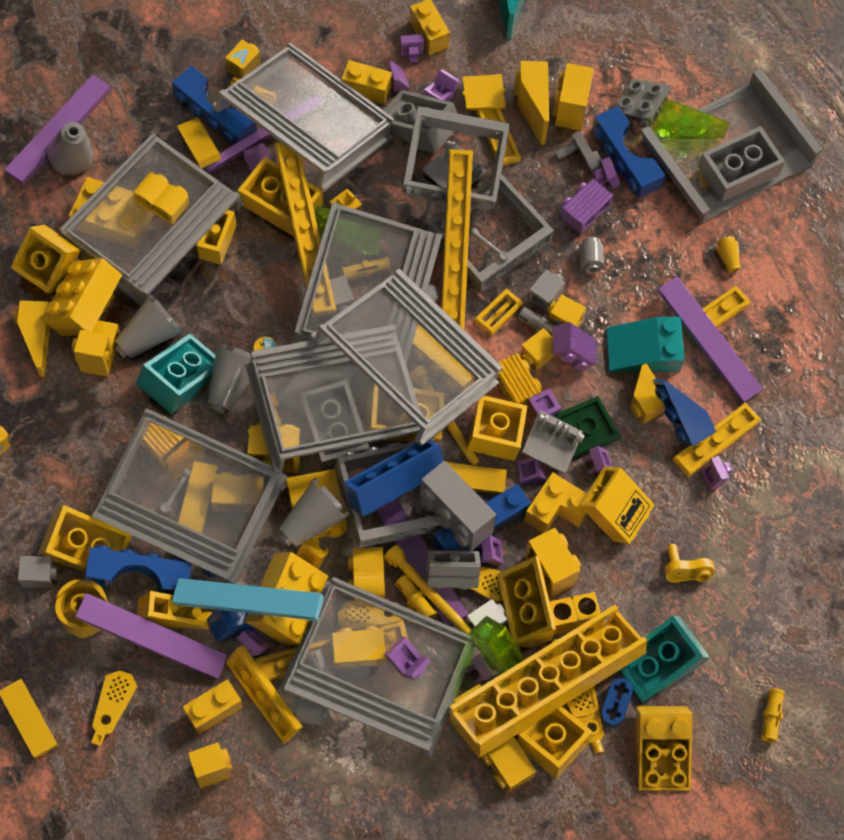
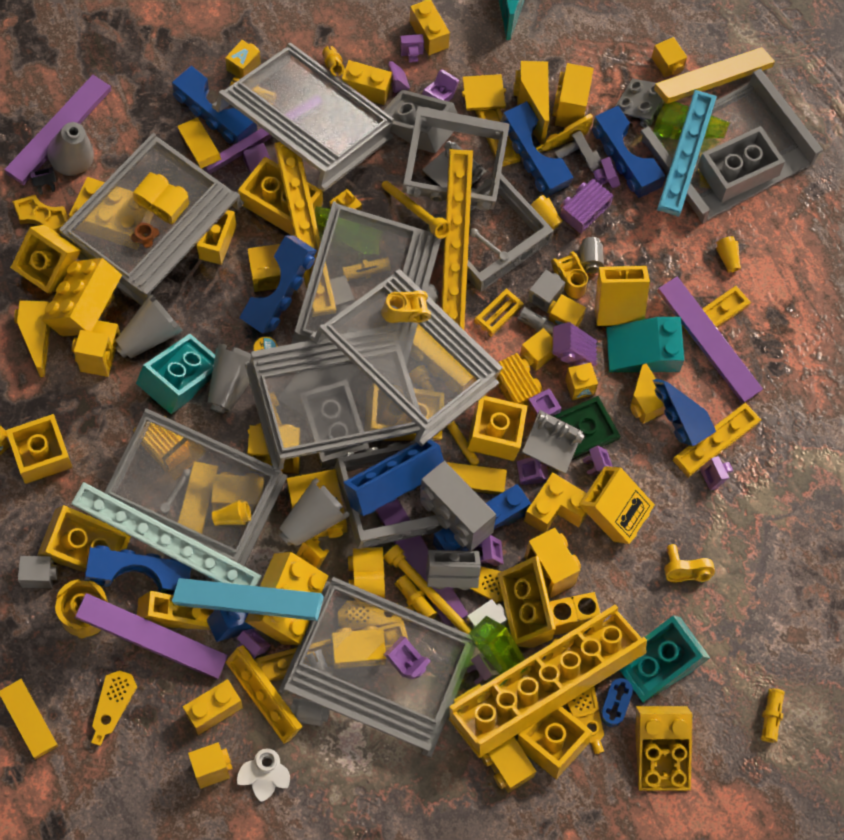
none -> yellow brick [6,414,73,484]
none -> yellow tile [12,194,69,234]
none -> black tile [30,167,56,195]
none -> light aqua tile [71,482,262,586]
none -> dark orange plate [131,222,159,248]
none -> yellow cone [212,500,251,526]
none -> white plate [237,749,290,802]
none -> blue arch [239,235,317,333]
none -> yellow bracket [248,244,281,292]
none -> yellow pin [322,46,345,76]
none -> yellow piece [381,181,451,239]
none -> yellow piece [381,291,431,323]
none -> blue arch [500,101,574,198]
none -> yellow cone [531,195,563,230]
none -> yellow piece [536,113,593,153]
none -> yellow piece [551,251,588,299]
none -> yellow brick [565,362,598,401]
none -> yellow brick [594,266,650,326]
none -> yellow brick [651,37,687,78]
none -> yellow tile [654,47,775,104]
none -> medium azure tile [657,90,717,217]

